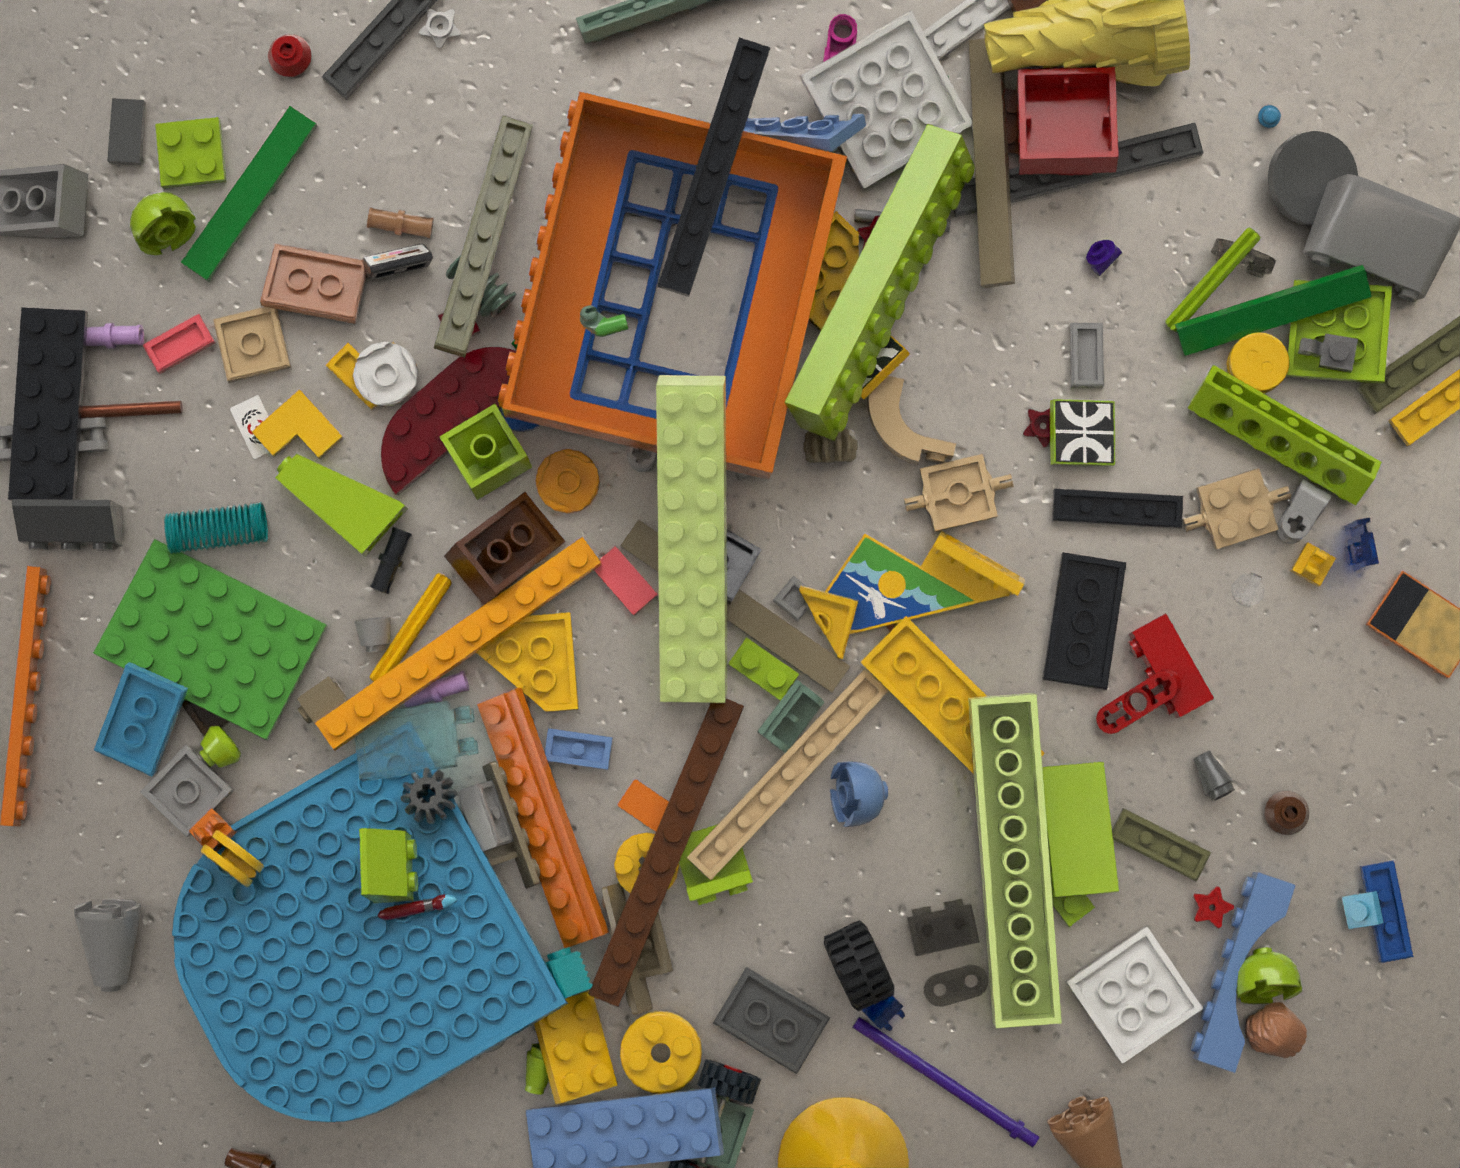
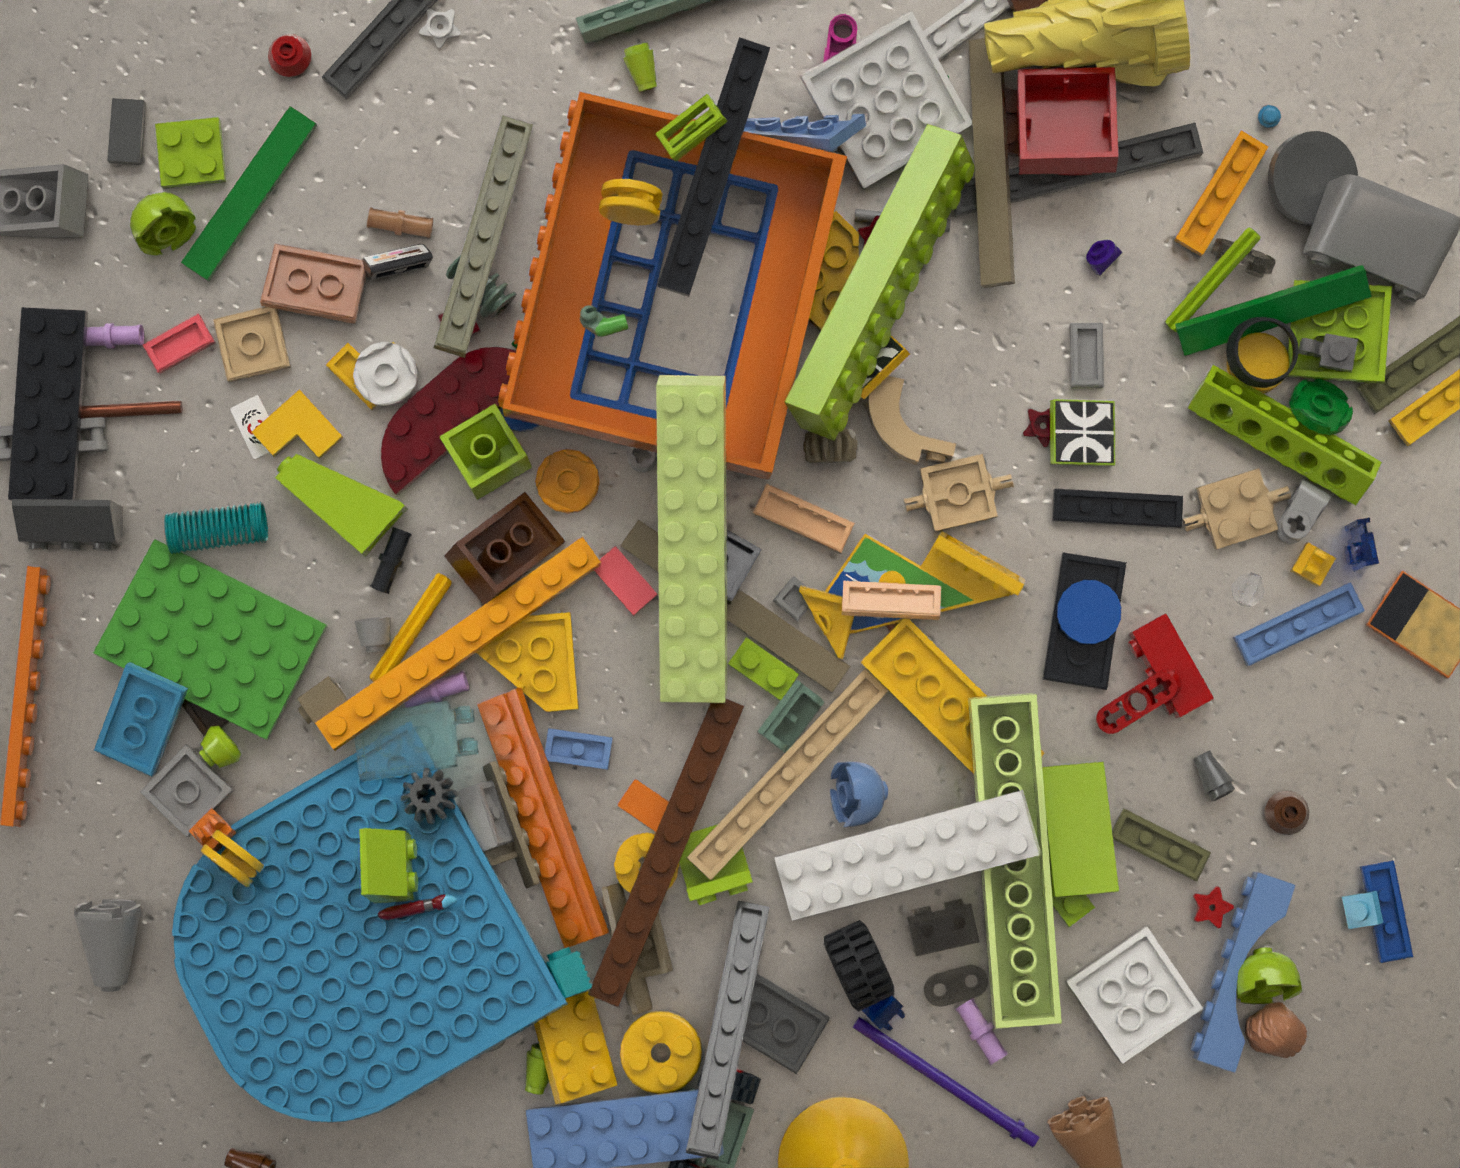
none -> yellow head [599,179,663,226]
none -> lime cone [623,43,657,92]
none -> lime tile [656,94,728,161]
none -> tile [686,900,770,1160]
none -> light nougat plate [753,483,855,553]
none -> white plate [774,790,1041,921]
none -> light nougat plate [842,581,941,620]
none -> lavender pin [955,998,1008,1065]
none -> blue tile [1057,580,1122,644]
none -> light orange plate [1174,130,1269,257]
none -> black tyre [1226,317,1299,388]
none -> medium blue tile [1233,582,1365,666]
none -> green tile [1289,379,1353,435]

